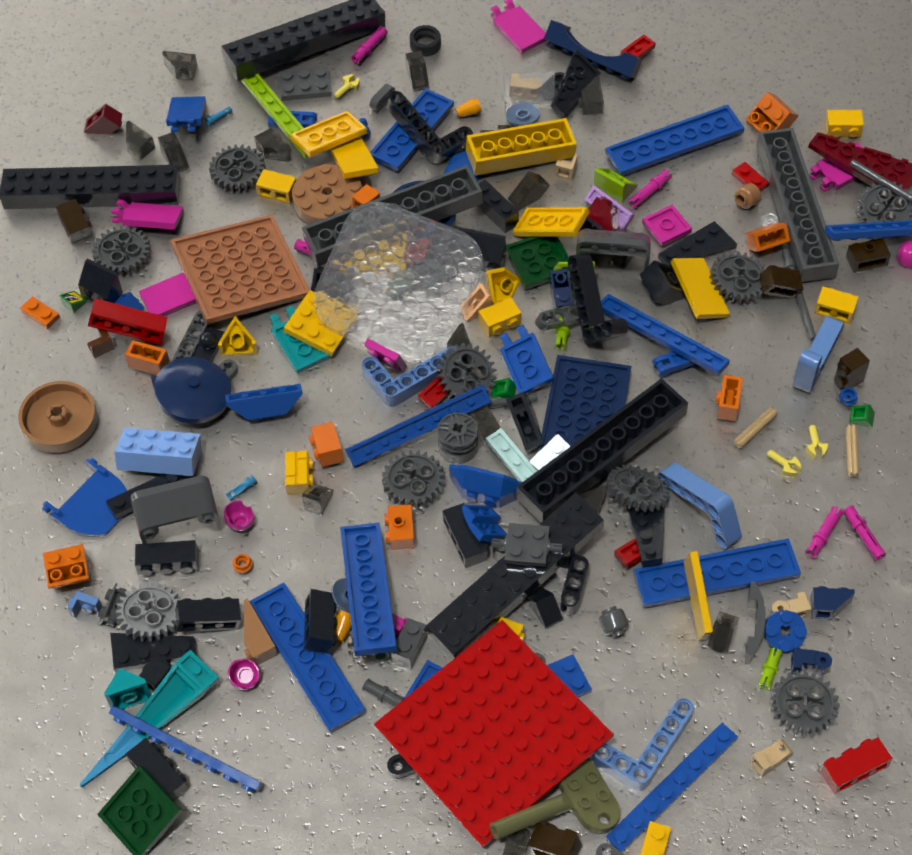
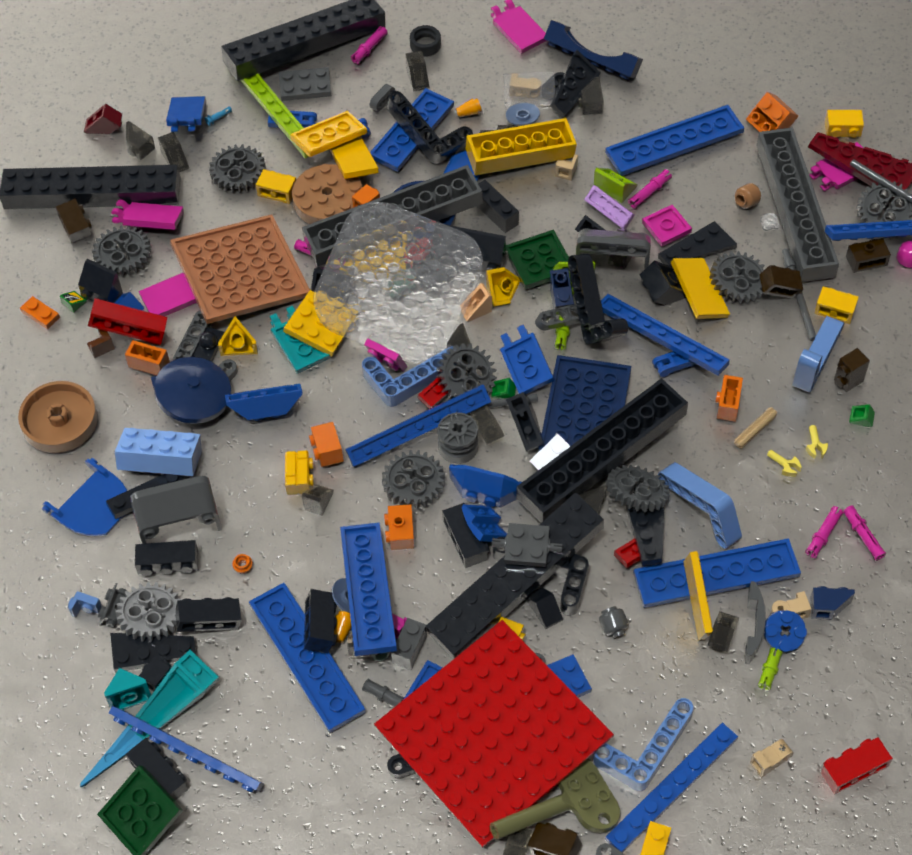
orange slope [43,544,90,589] -> none
clear smoke slope [162,51,197,81] -> none
dark pink hair [224,500,255,531] -> none
dark azure piece [226,474,258,500] -> none
dark pink hair [228,658,260,690] -> none
medium nougat slope [243,598,277,666] -> none
clear smoke slope [254,127,292,162] -> none
light yellow bar [334,74,360,99] -> none
yellow brick [478,297,522,337] -> none
light aqua plate [485,428,537,482] -> none
clear smoke slope [508,171,550,210] -> none
yellow tile [512,207,590,237] -> none
dark red slope [588,197,620,232] -> none
red plate [620,34,656,58] -> none
red plate [732,162,769,192] -> none
orange brick [745,222,790,252] -> none
dark grey gear [770,670,840,737] -> none
dark blue leg [790,648,832,675] -> none
blue plate [839,388,858,406] -> none
tan axle [846,425,859,477] -> none

